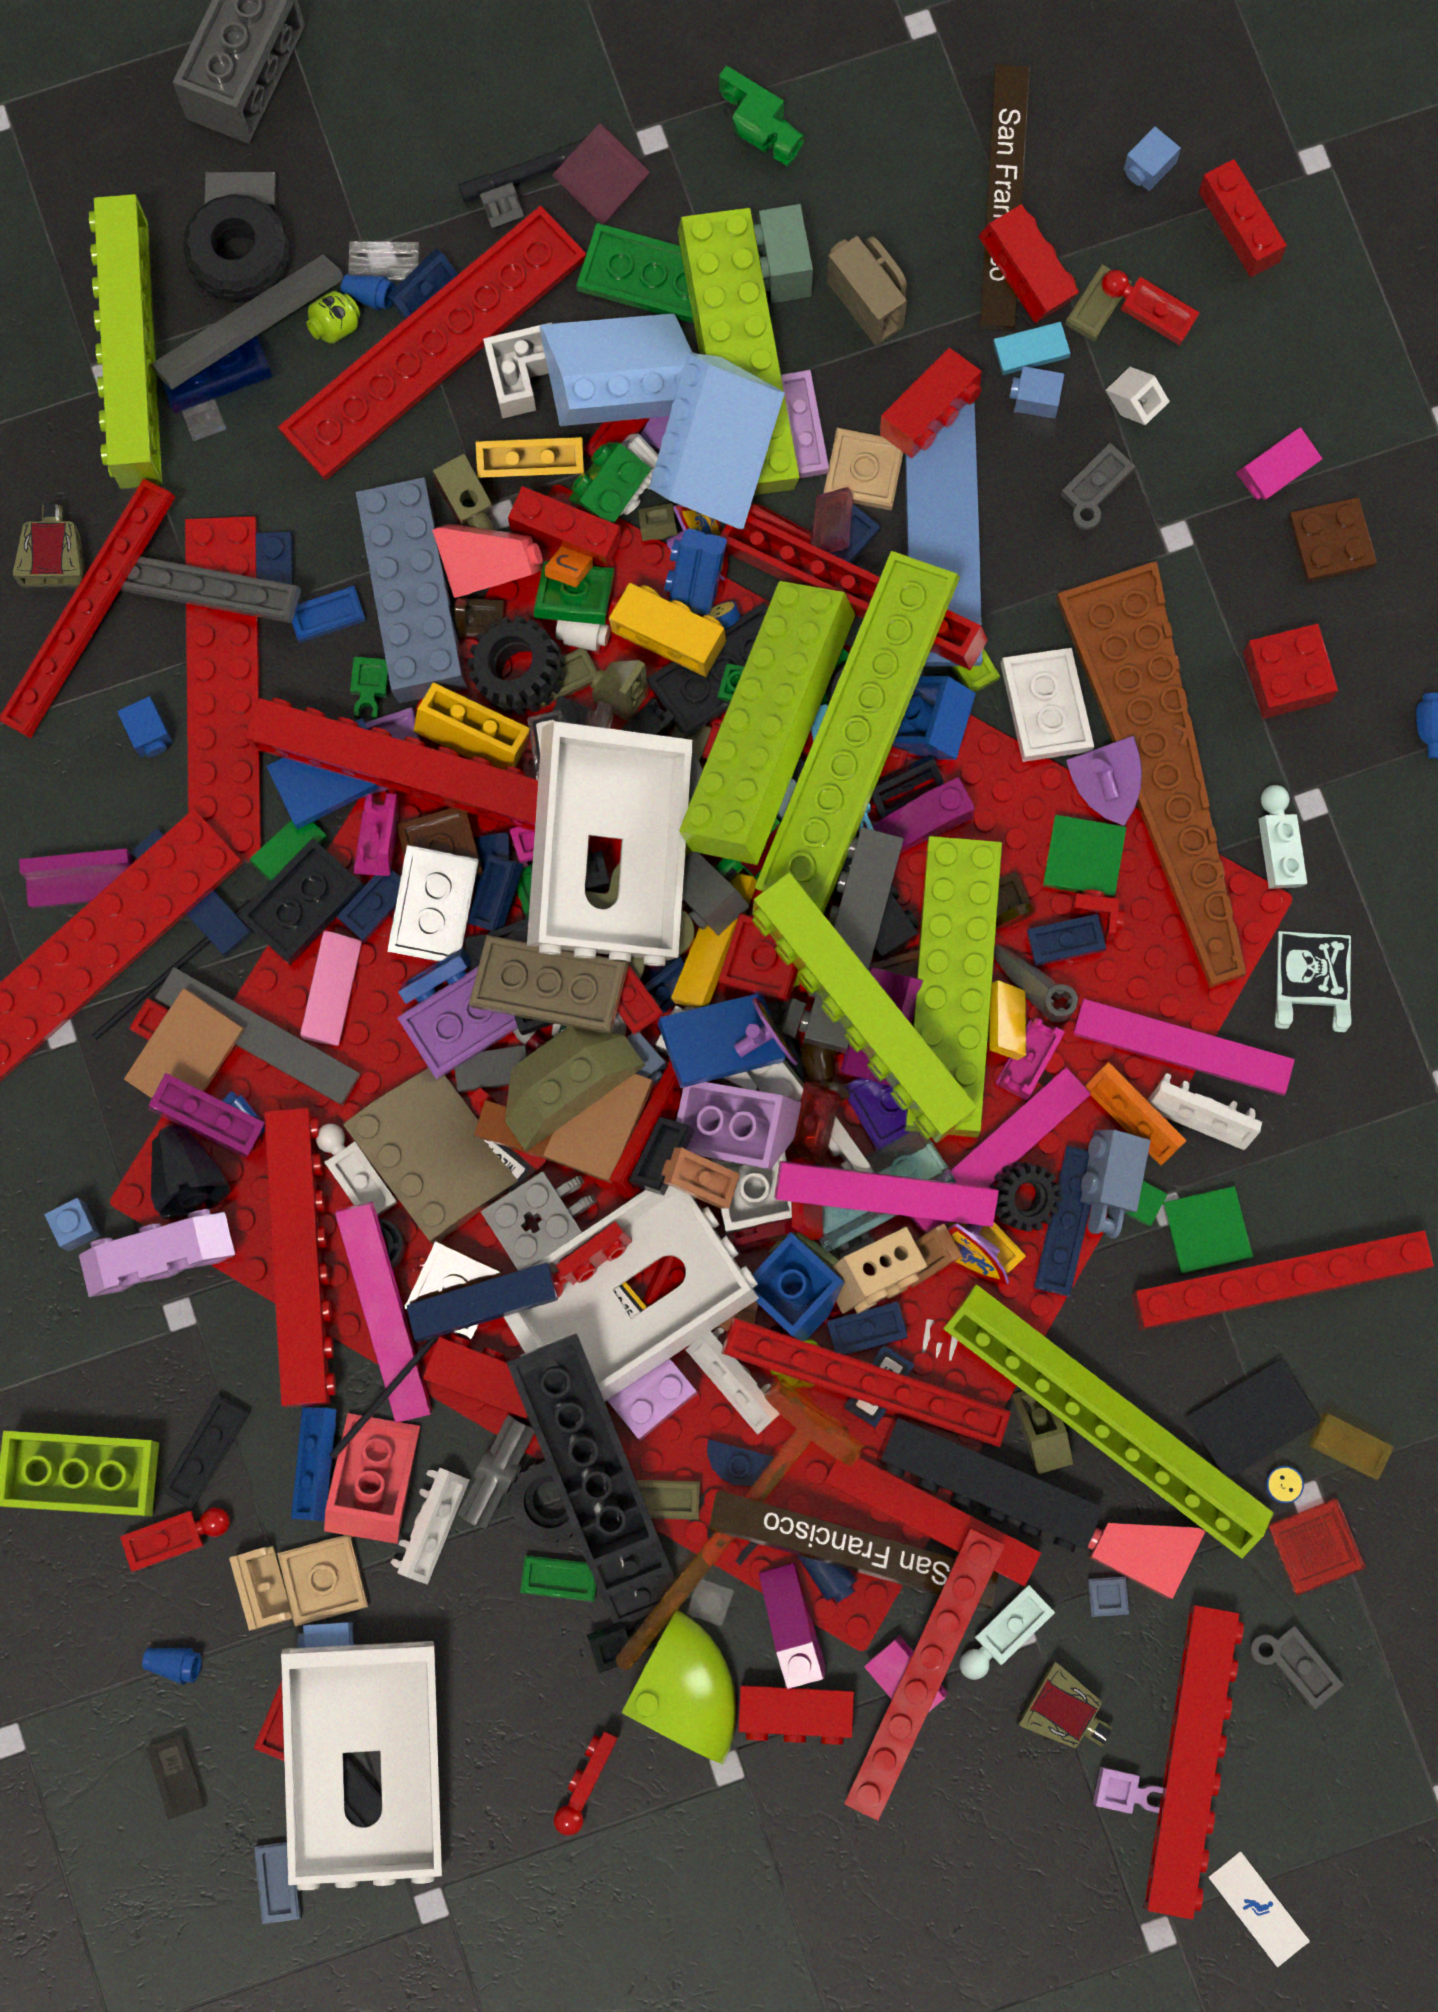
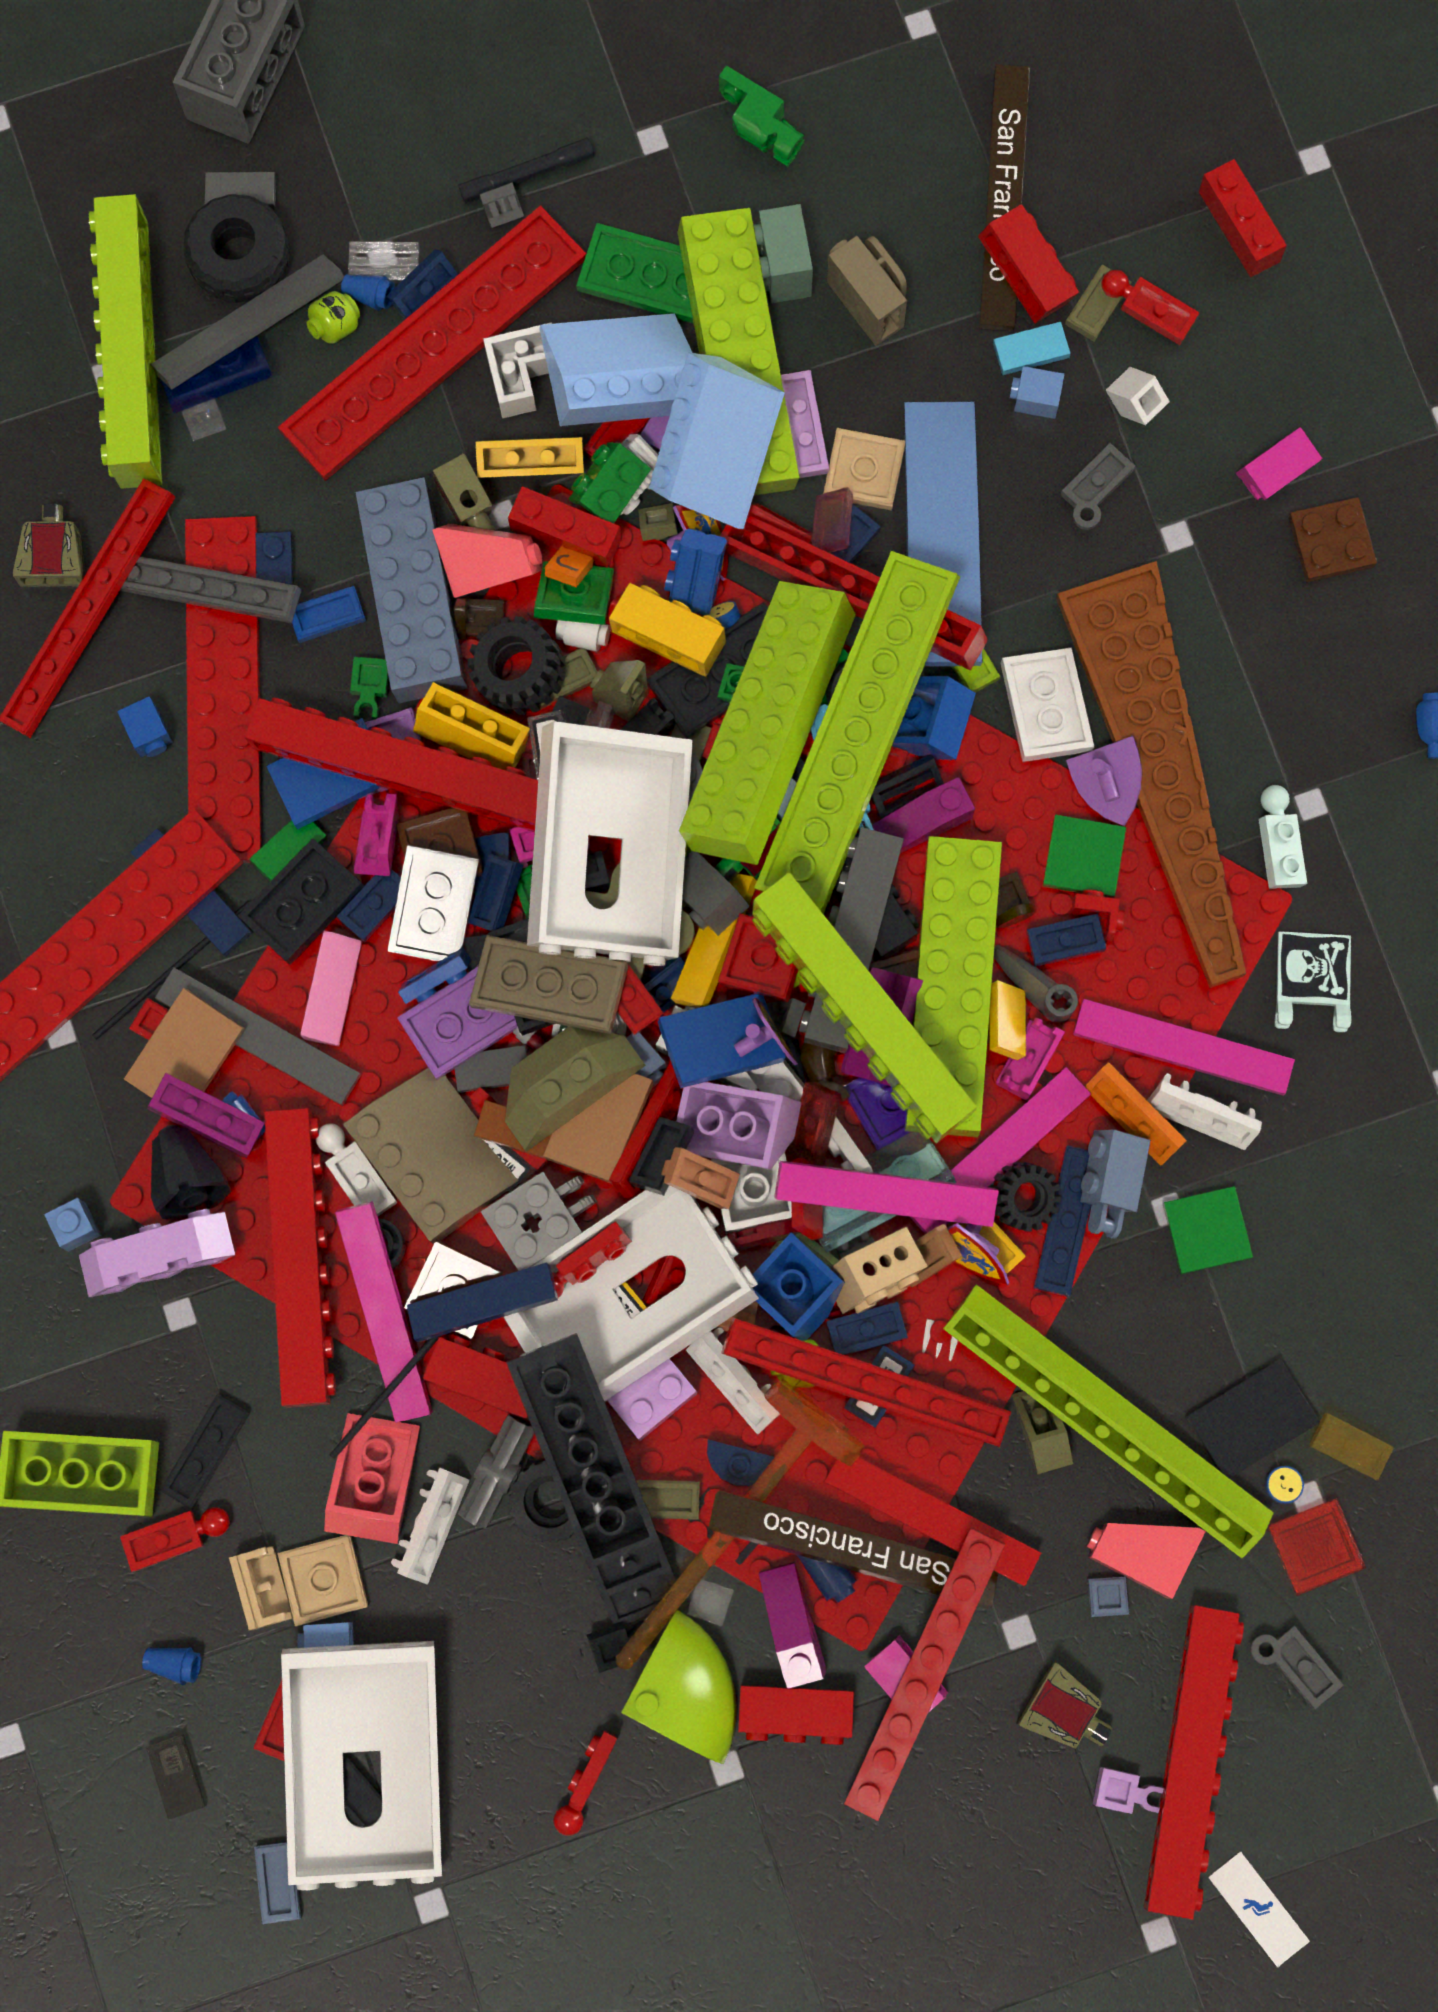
magenta panel [19,848,134,908] -> none
blue plate [291,1407,336,1521] -> none
green tile [520,1555,597,1602] -> none
clear pink tile [552,123,650,224] -> none
black brick [876,1418,1103,1553] -> none
red brick [880,348,982,458] -> none
light aqua plate [959,1585,1055,1680] -> none
medium blue brick [1123,126,1181,191] -> none
green tile [1124,1181,1168,1227] -> none
red brick [1131,1230,1434,1331] -> none
red brick [1243,624,1338,719] -> none

